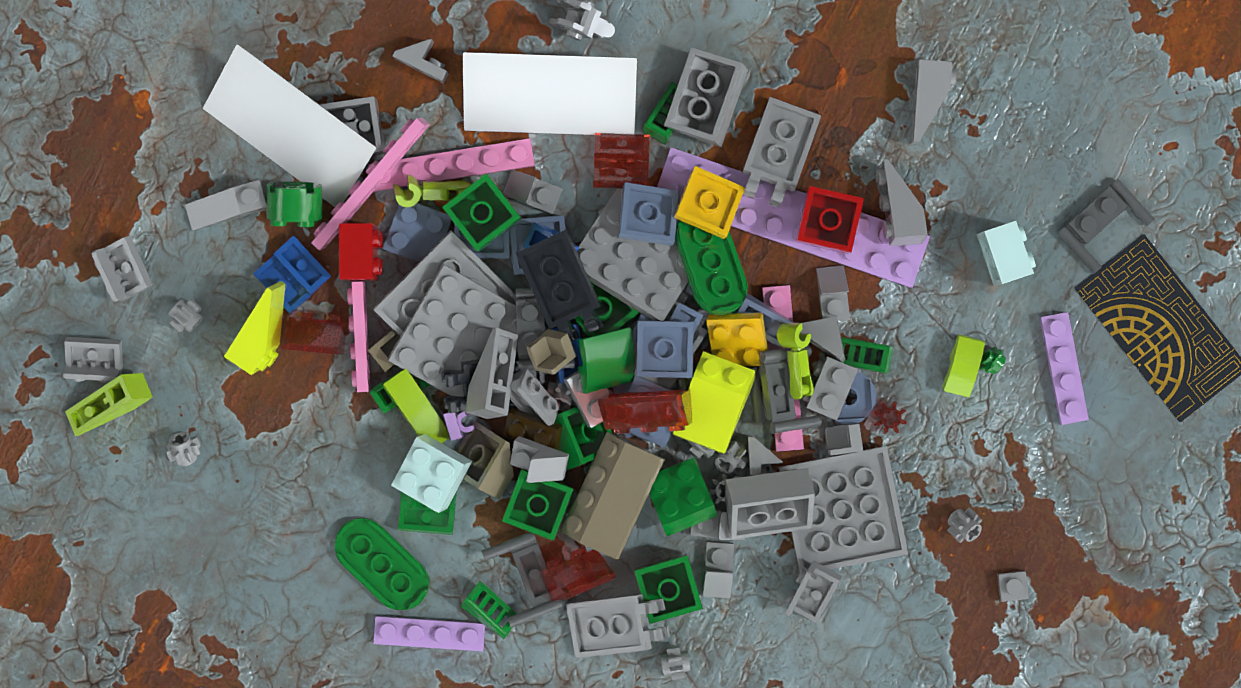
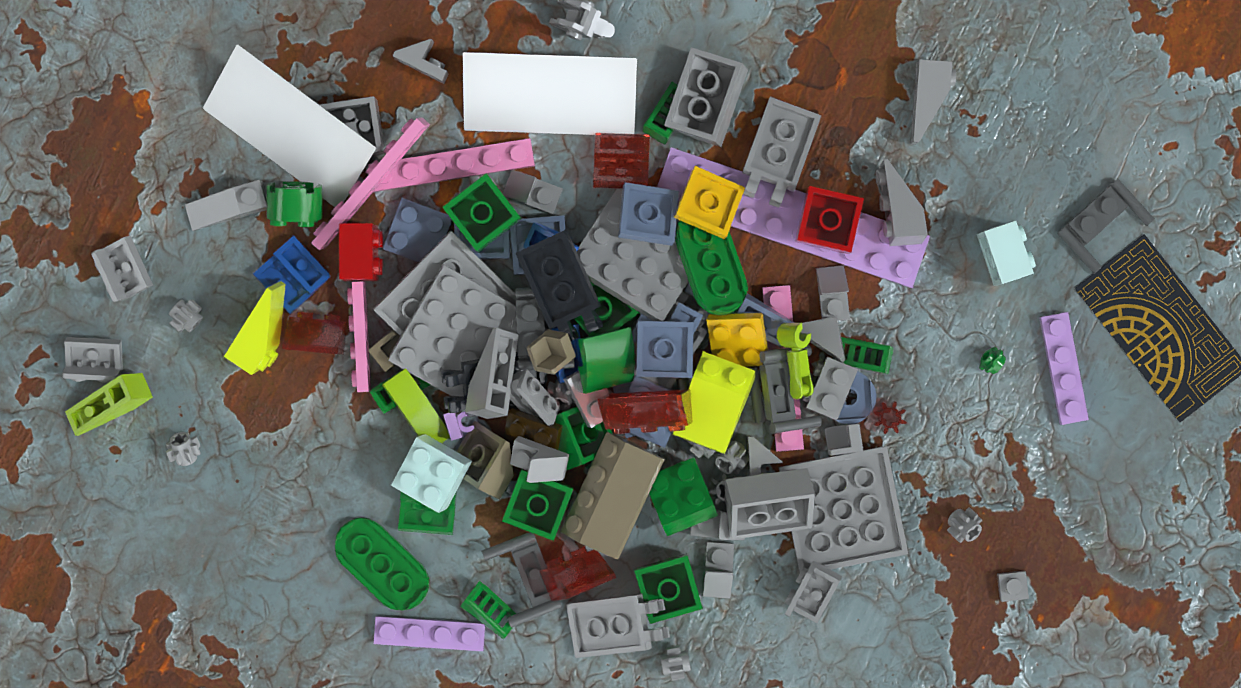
lime piece [393,174,471,207] -> none
lime slope [942,334,985,397] -> none

